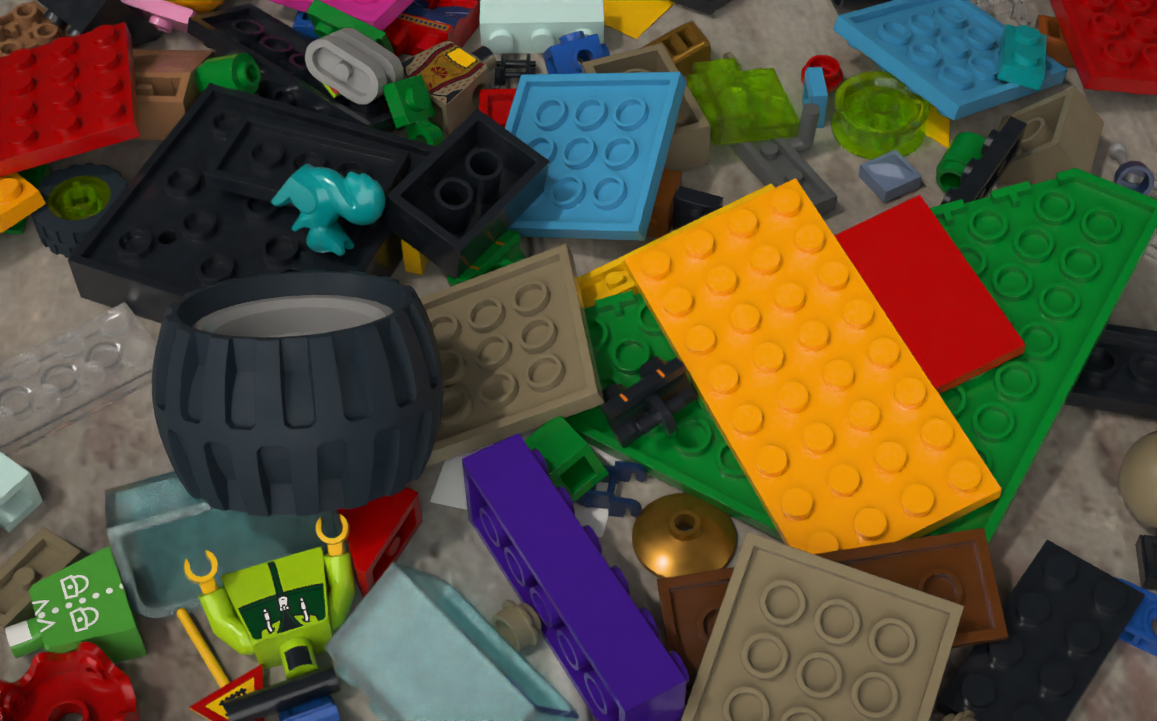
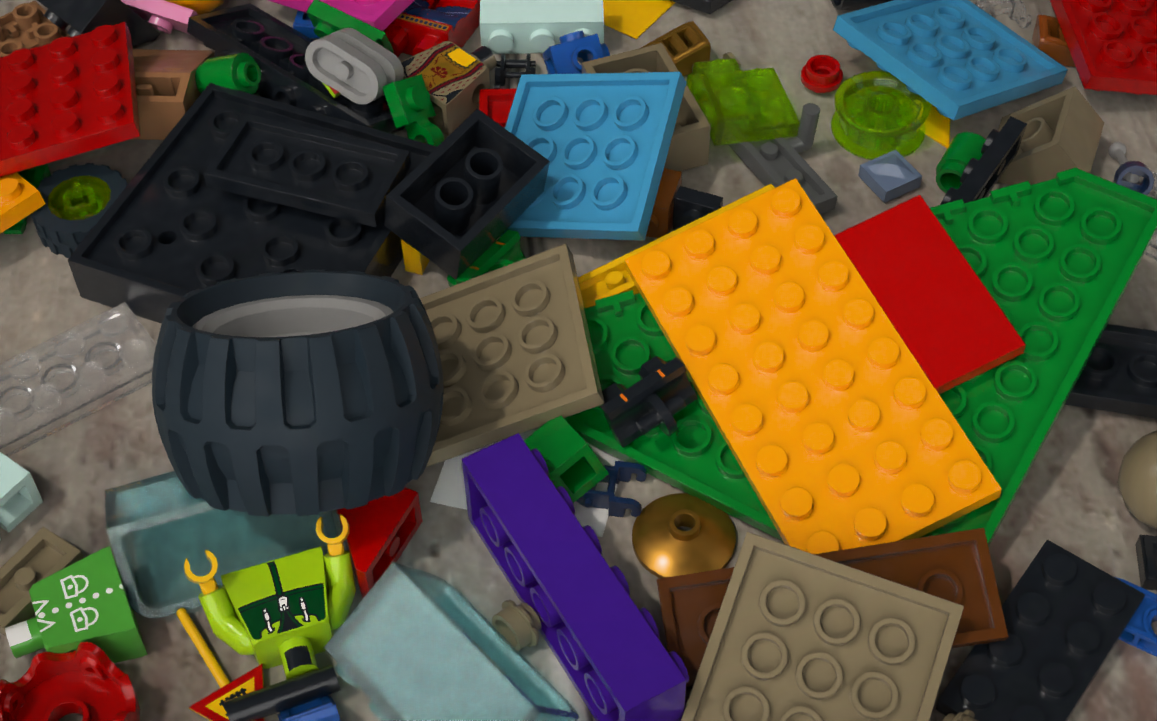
teal animal [271,163,386,256] -> none
dark azure tile [802,67,828,128] -> none
teal plate [997,24,1047,91] -> none

